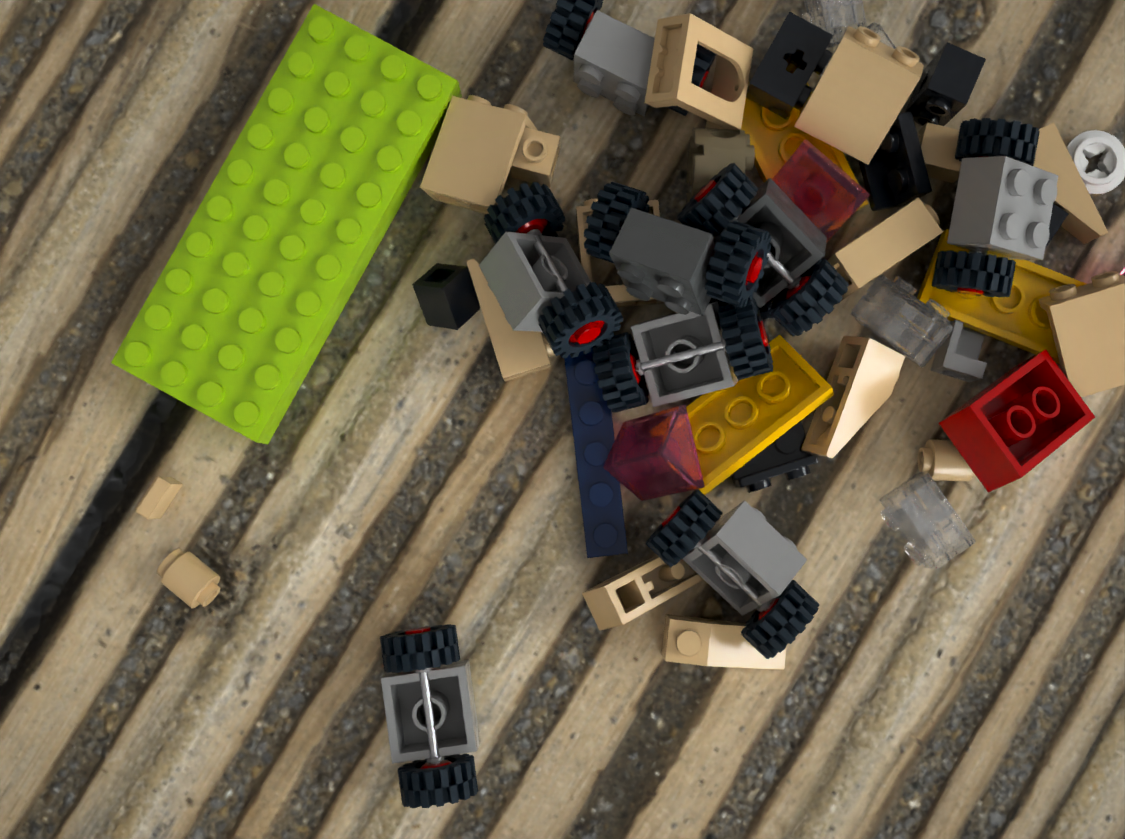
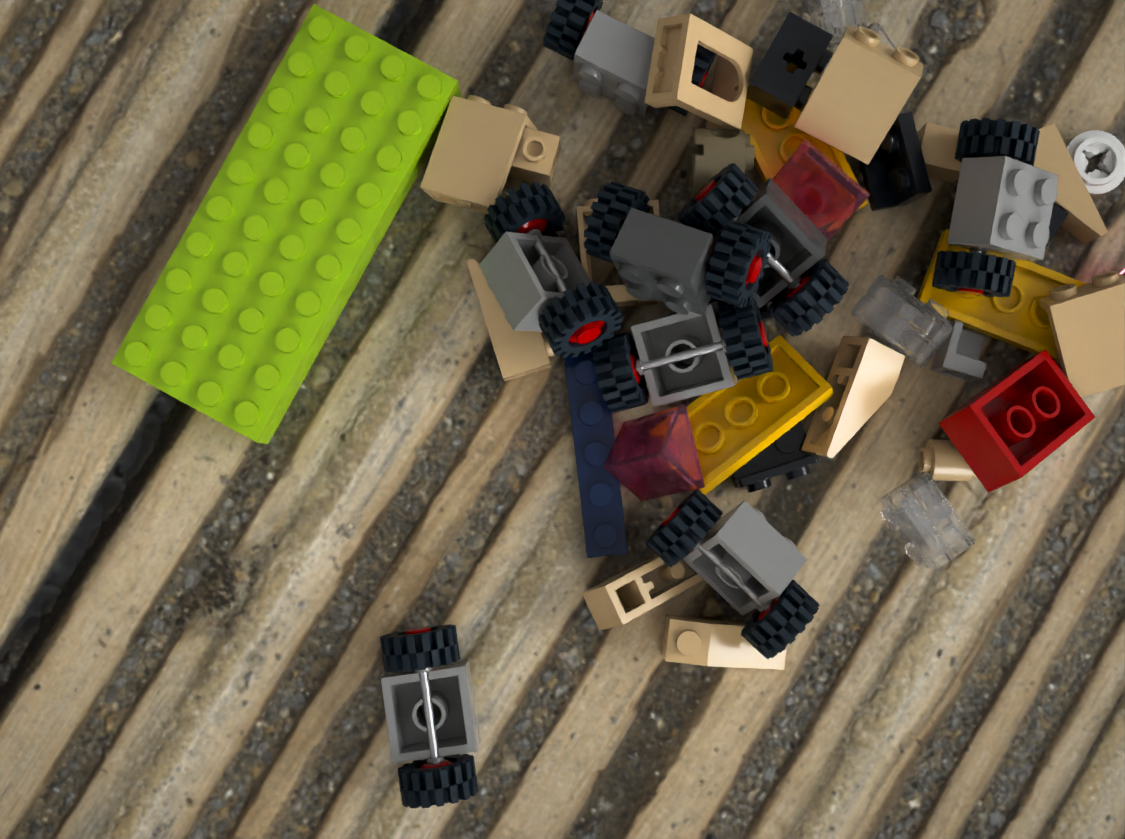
tan tile [136,476,183,519] -> none
tan brick [157,548,221,608] -> none
black panel [412,263,480,330] -> none
tan window [827,197,943,301] -> none
black brick [905,42,986,126] -> none

